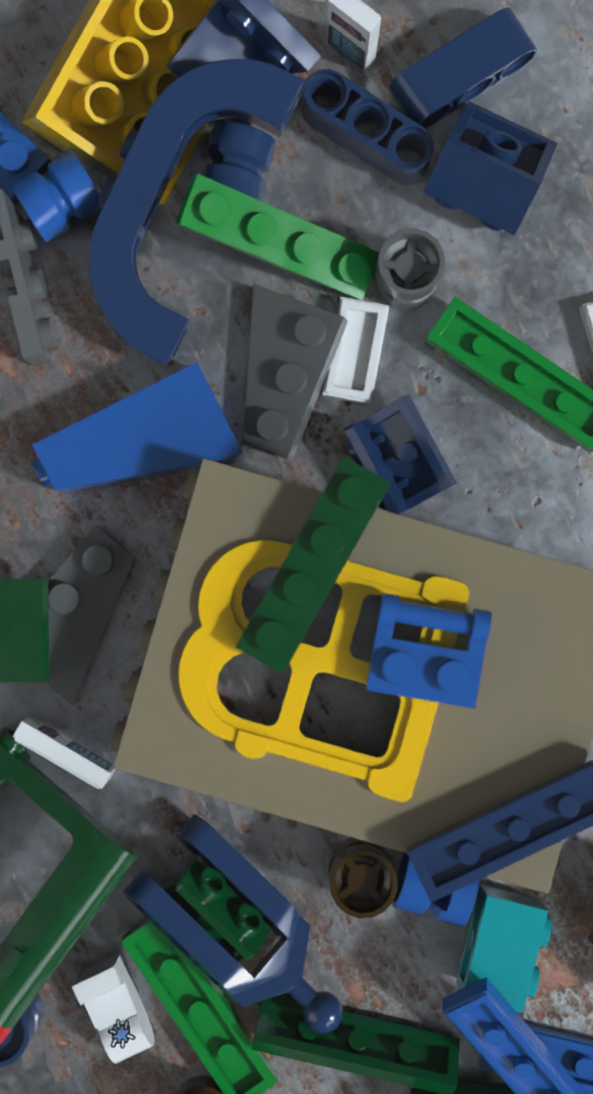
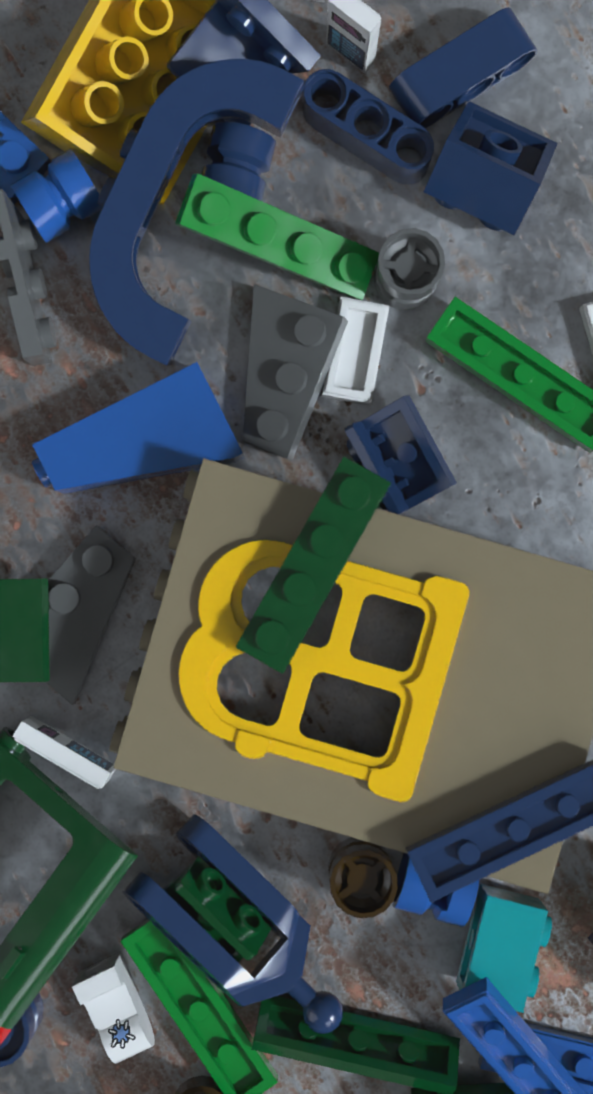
blue plate [365,592,492,709] -> none

